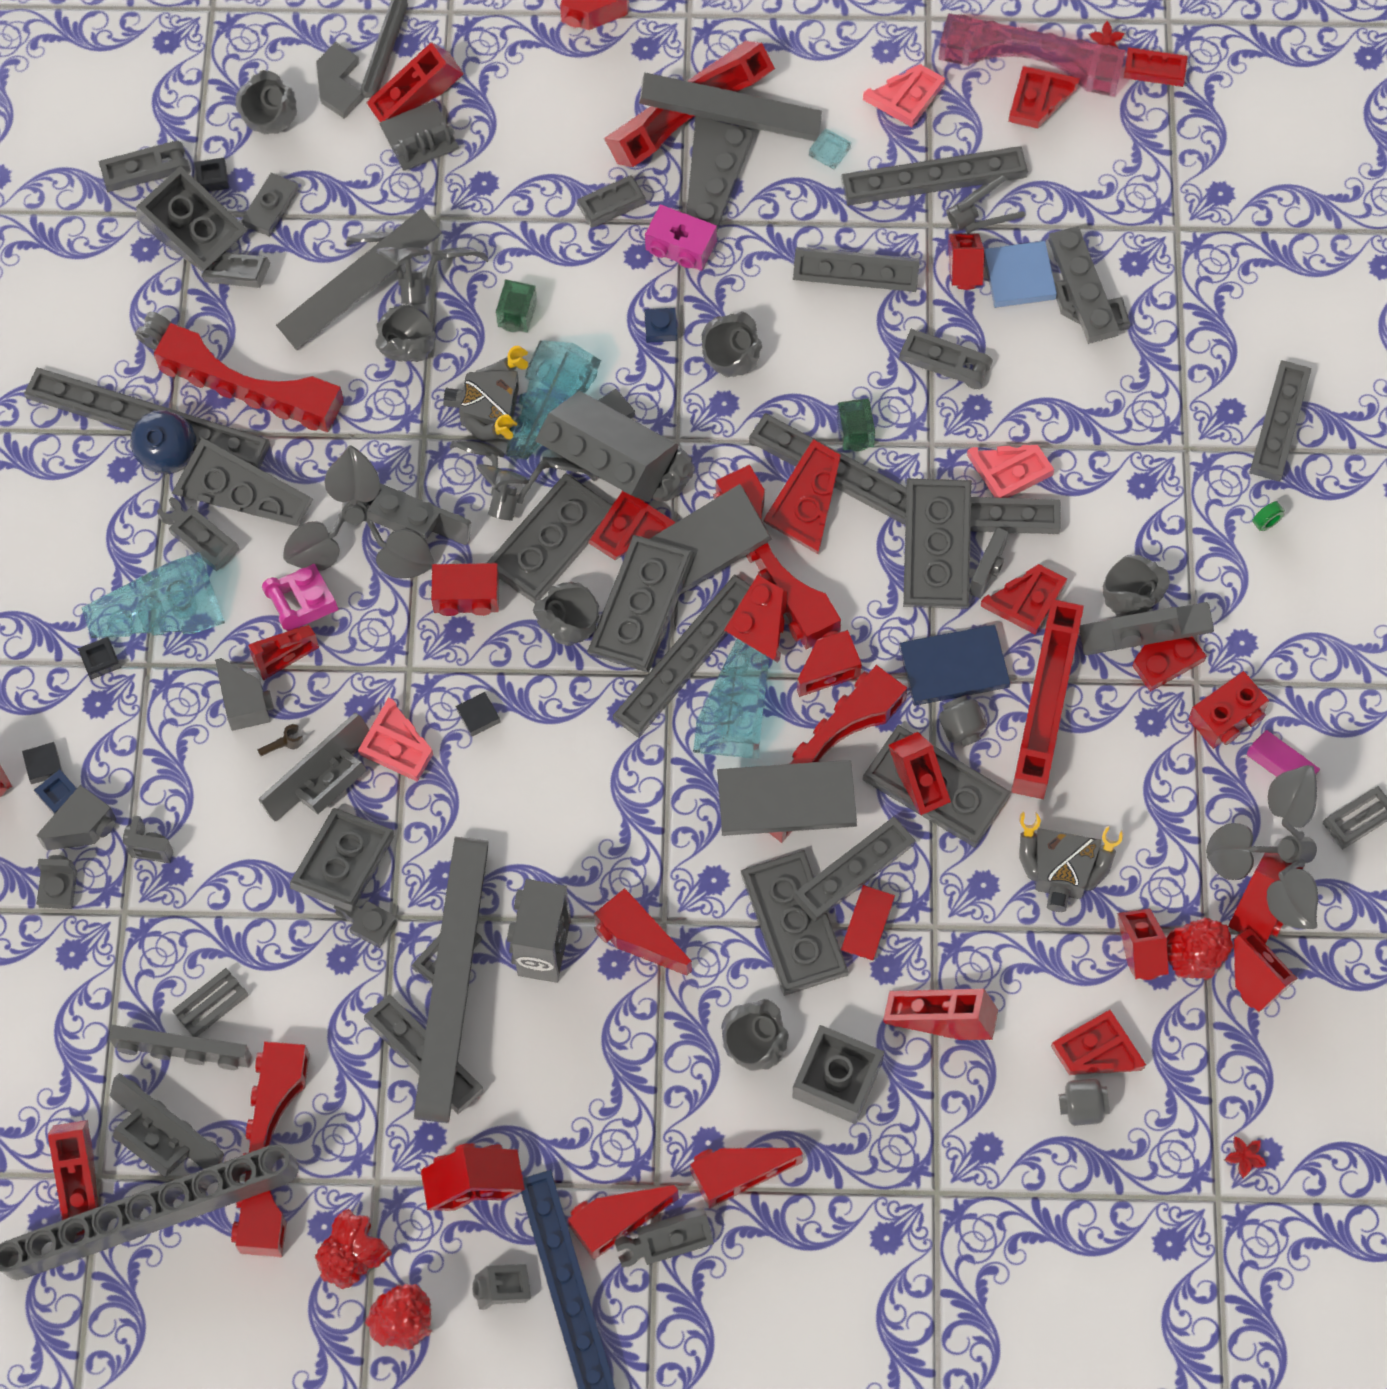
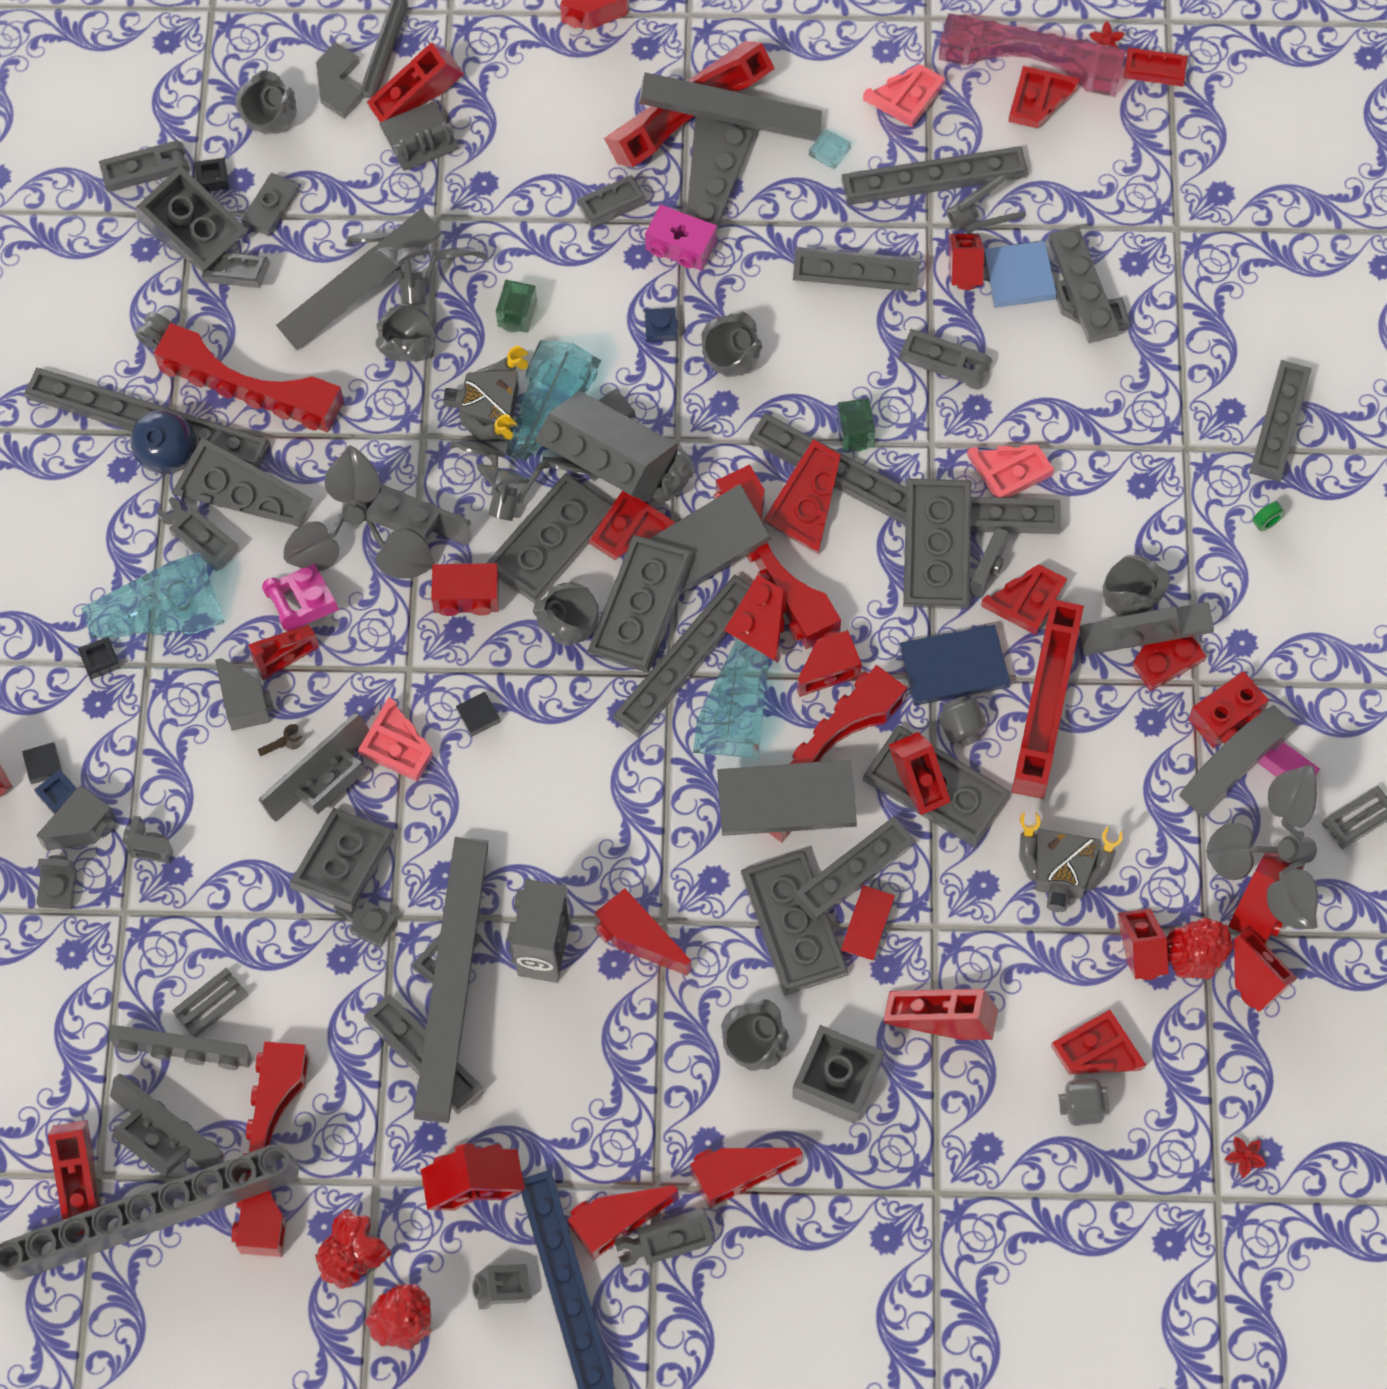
none -> dark grey slope [1179,705,1298,818]

